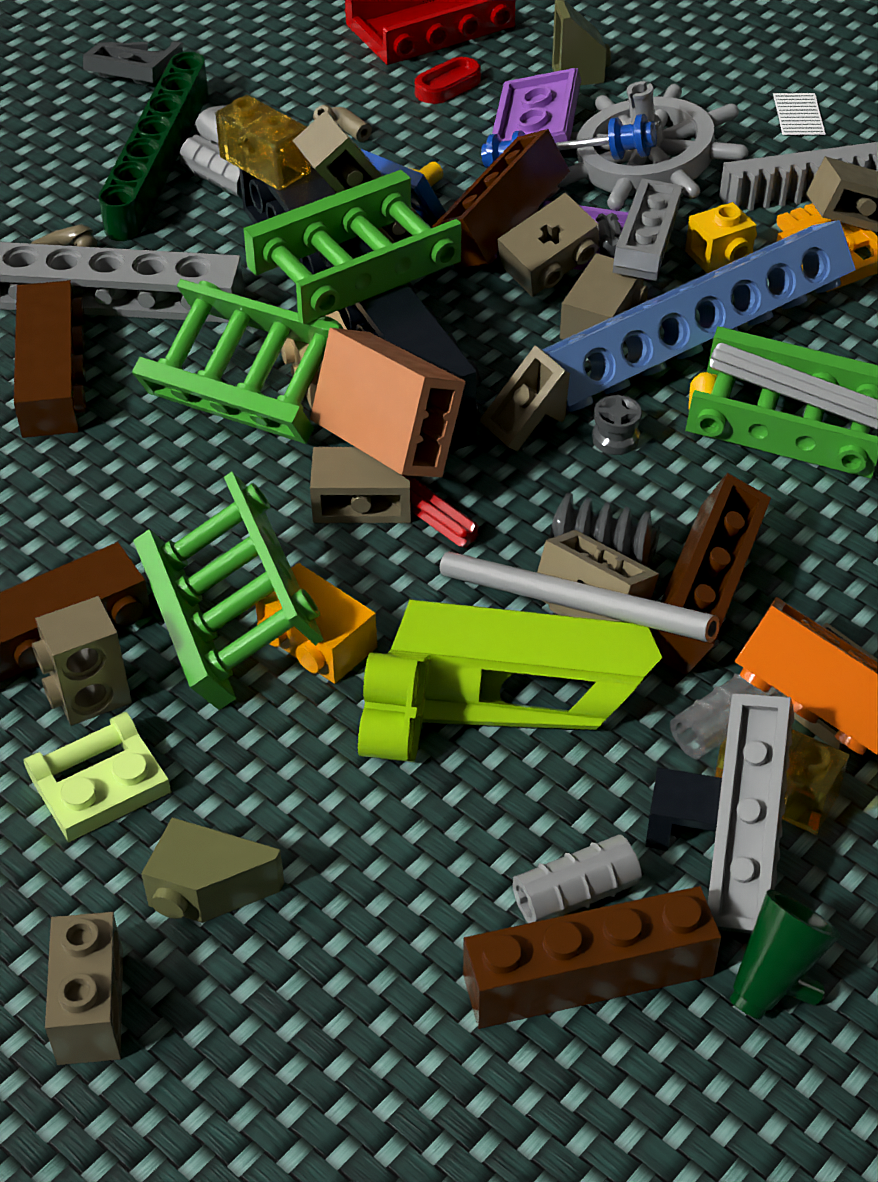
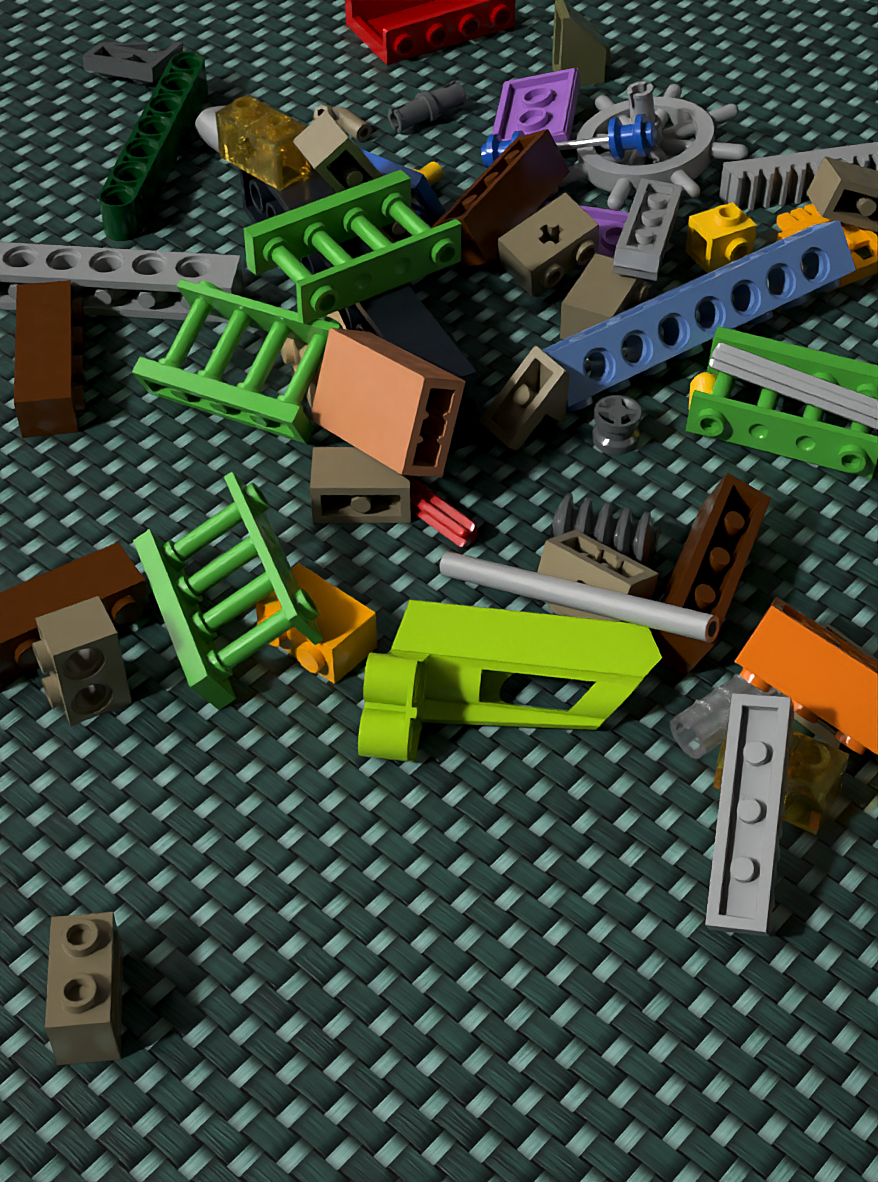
yellowish green plate [24,712,171,842] -> none
dark tan arm [31,224,97,247] -> none
olive slope [141,817,284,923] -> none
light grey axle [179,135,242,199] -> none
red tile [415,57,481,104] -> none
reddish brown brick [463,886,721,1029] -> none
light grey axle [512,835,642,923] -> none
dark grey piece [596,213,621,257] -> none
black panel [645,767,722,851] -> none
dark green piece [729,890,841,1020] -> none
white sticker [773,93,826,135] -> none
none -> dark grey pin [388,80,466,133]

